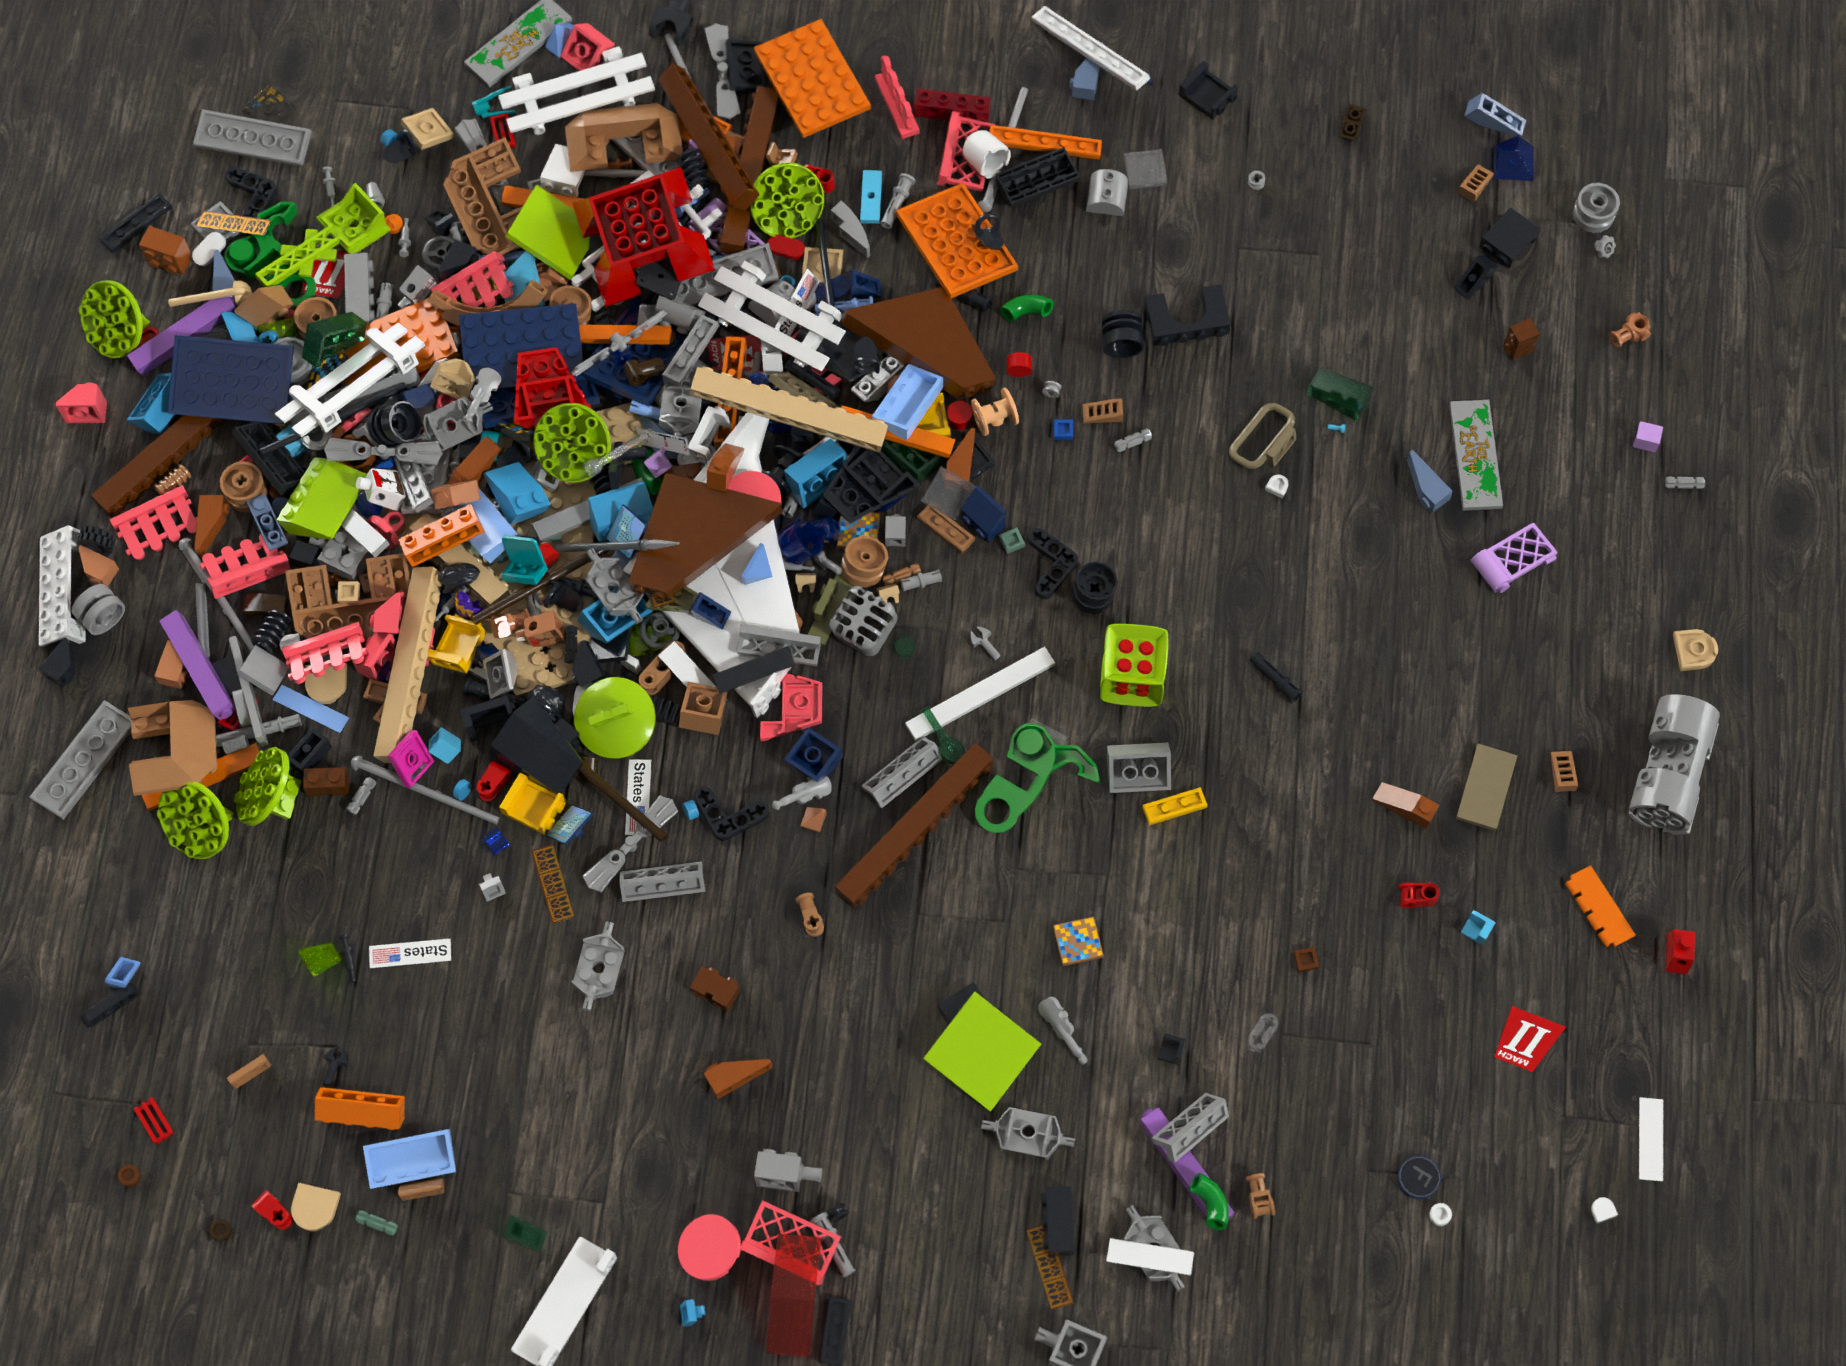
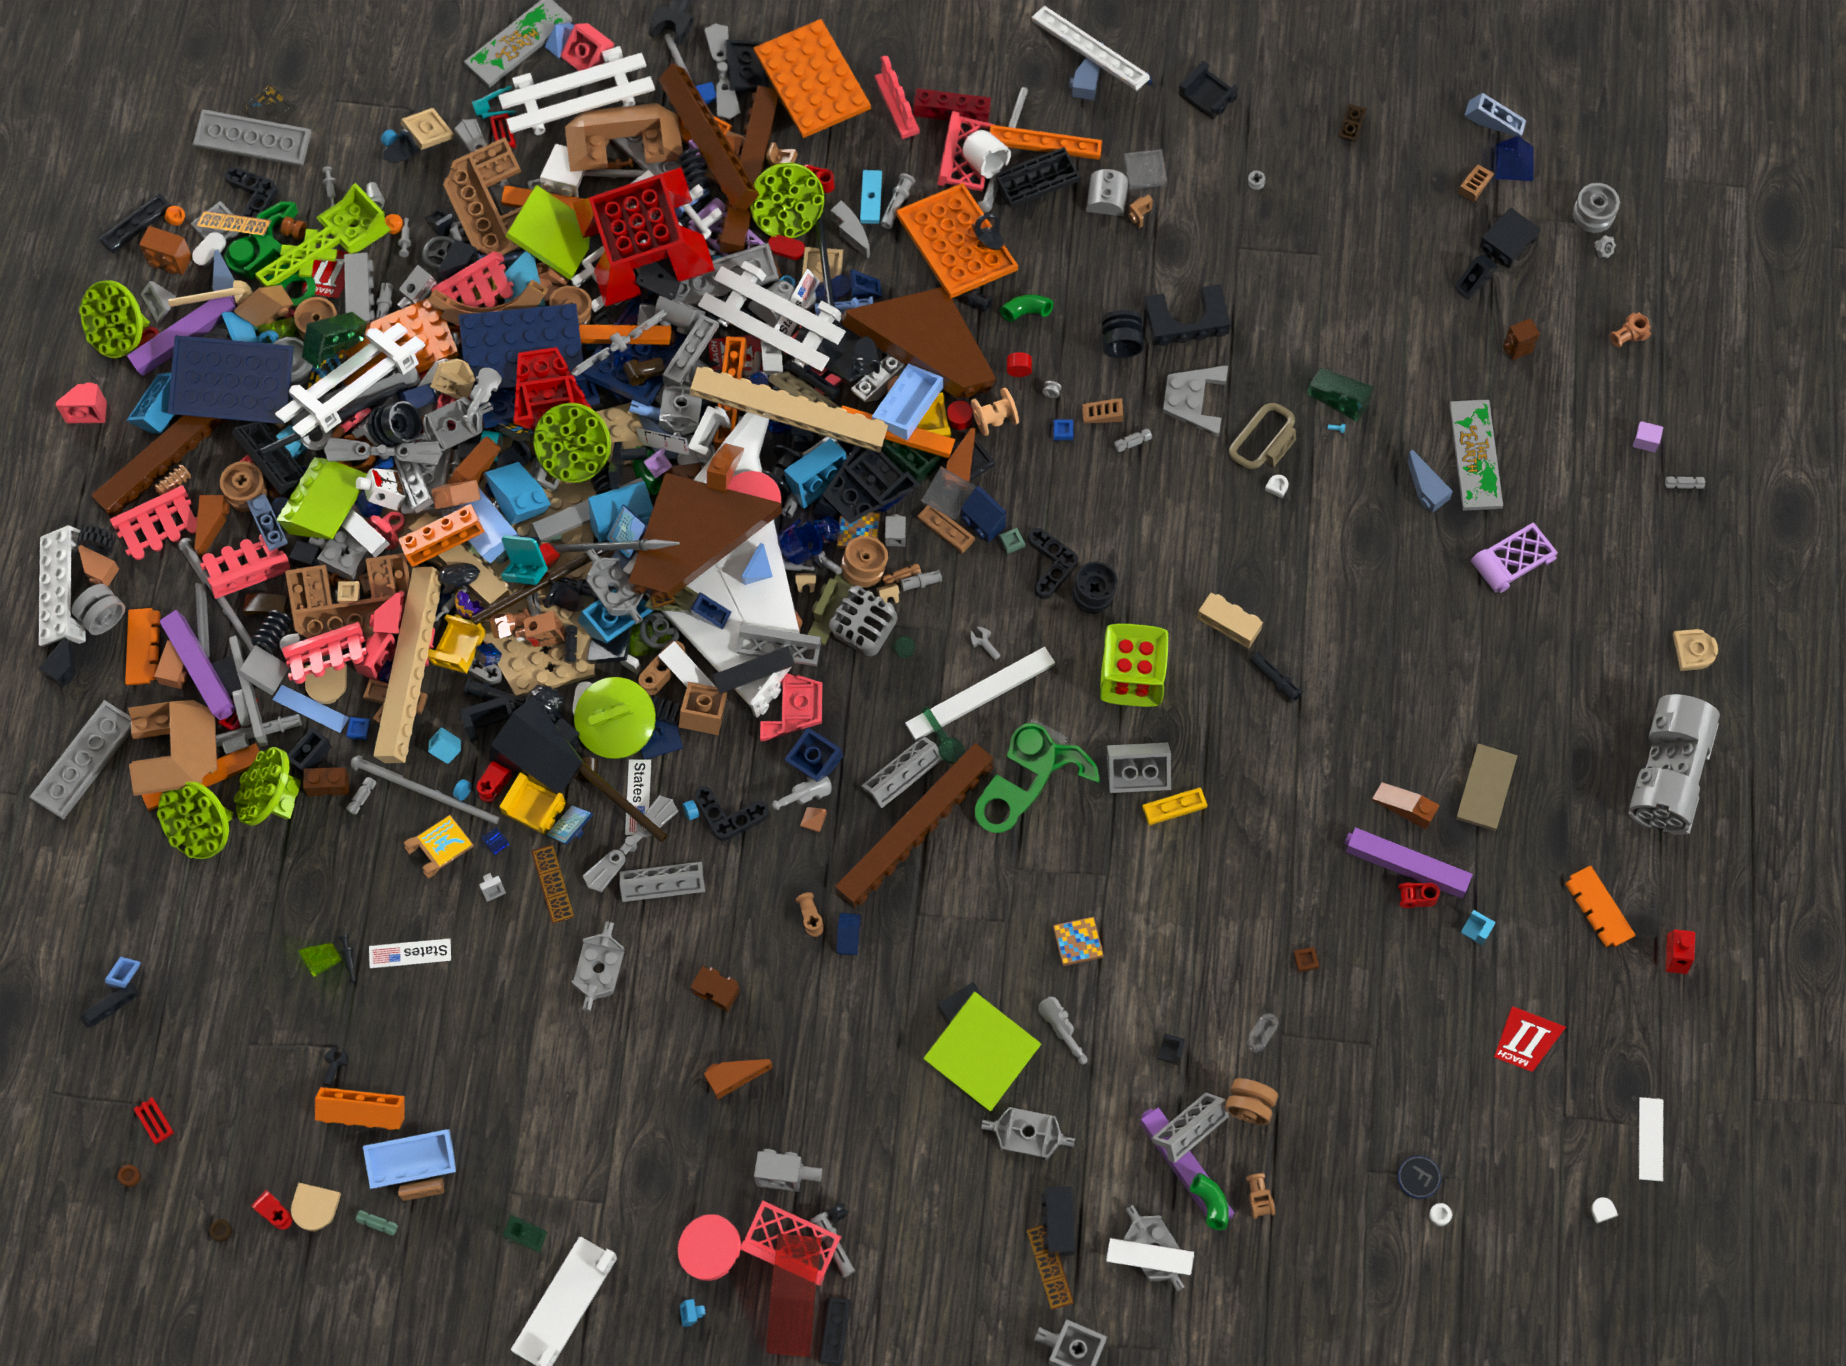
medium nougat tile [227,1054,271,1089] -> none
dark pink piece [387,730,434,788] -> none
light grey slope [483,649,517,699] -> none
black slope [572,640,606,688] -> none
clear piece [584,428,656,477] -> none
medium nougat slope [1550,751,1578,792] -> none
none -> orange windscreen [125,608,160,685]
none -> light grey slope [141,281,176,323]
none -> orange tile [165,206,185,226]
none -> dark orange wheel [280,216,307,240]
none -> blue tile [346,717,371,740]
none -> flag [404,815,474,879]
none -> dark blue piece [641,721,683,760]
none -> blue tile [696,82,717,104]
none -> dark blue slope [837,913,861,955]
none -> medium nougat bracket [1128,195,1153,228]
none -> light grey wing [1163,366,1228,437]
none -> tan brick [1197,593,1263,649]
none -> medium nougat wheel [1224,1078,1279,1125]
none -> medium lavender brick [1344,828,1473,899]

